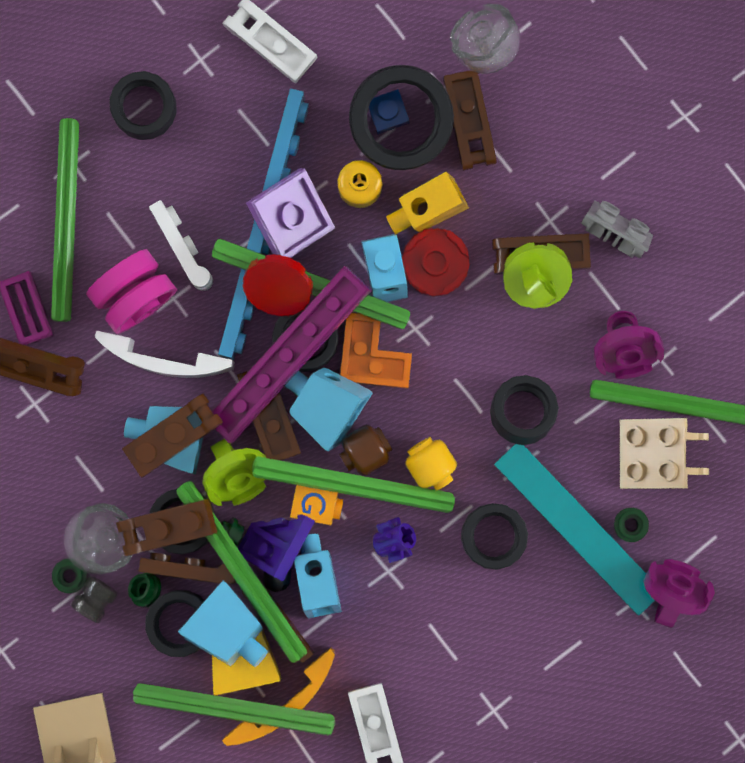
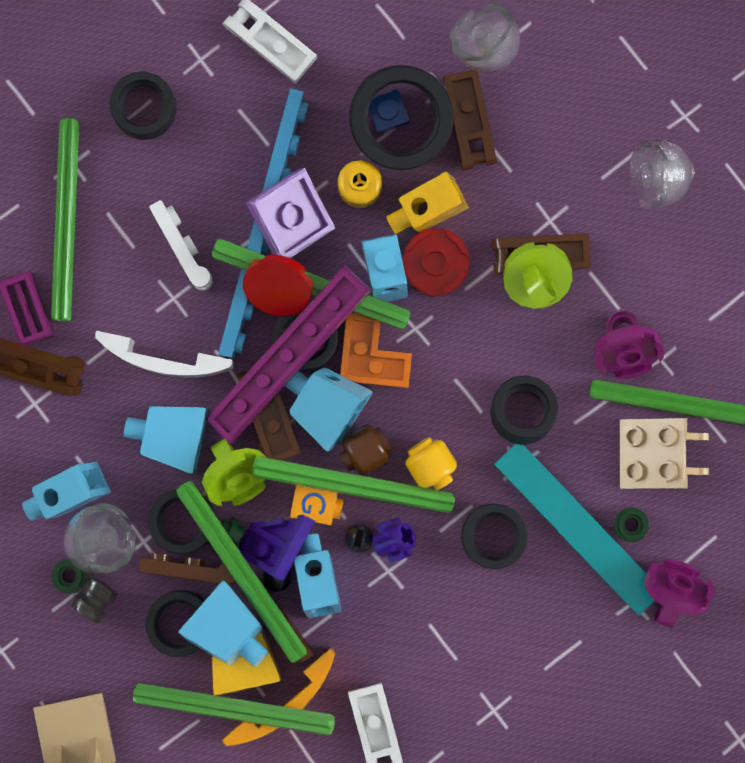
dark pink wheel [86,249,177,334] -> none
reddish brown plate [116,498,218,556] -> none
reddish brown plate [122,393,223,478] -> none
dark green plate [128,573,161,608] -> none
light grey hinge [581,200,653,259] -> none
none -> medium azure torso [22,462,111,521]
none -> black hinge [345,524,373,552]
none -> clear cylinder [630,140,694,209]

